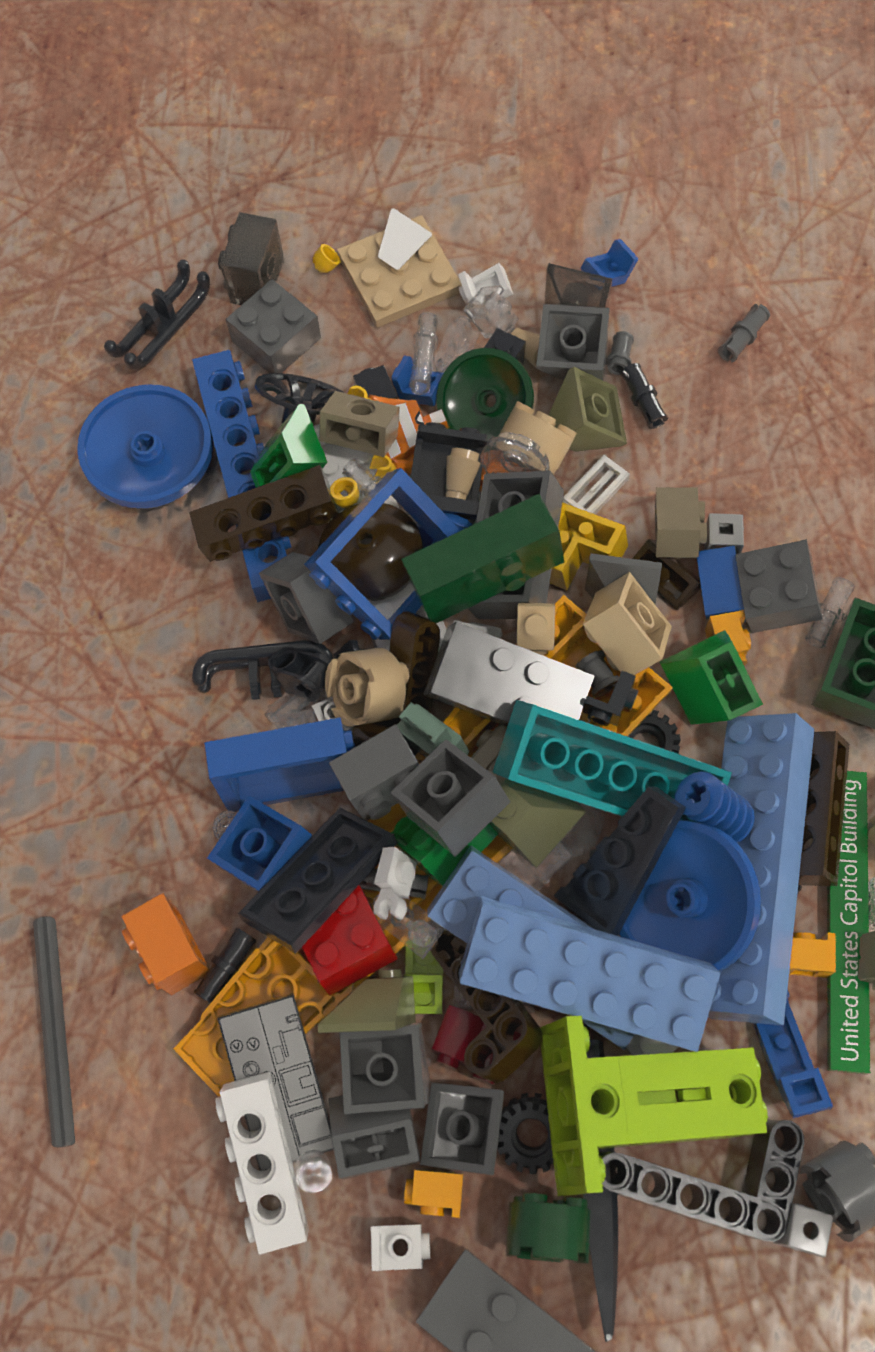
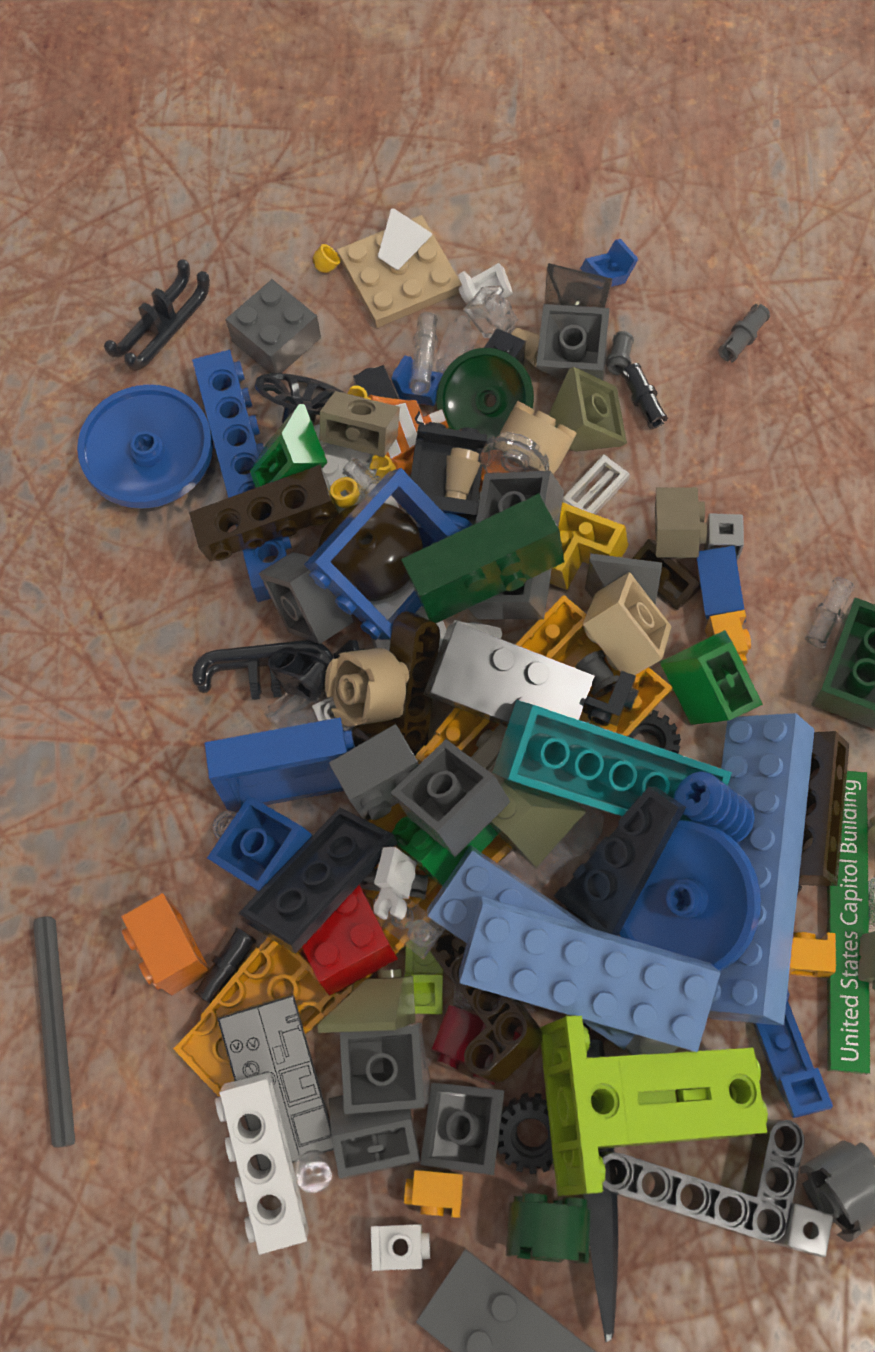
clear smoke brick [218,212,285,305] -> none
sand green piece [397,703,469,758] -> none
tan bracket [517,603,555,655] -> none
dark grey brick [735,539,823,633] -> none

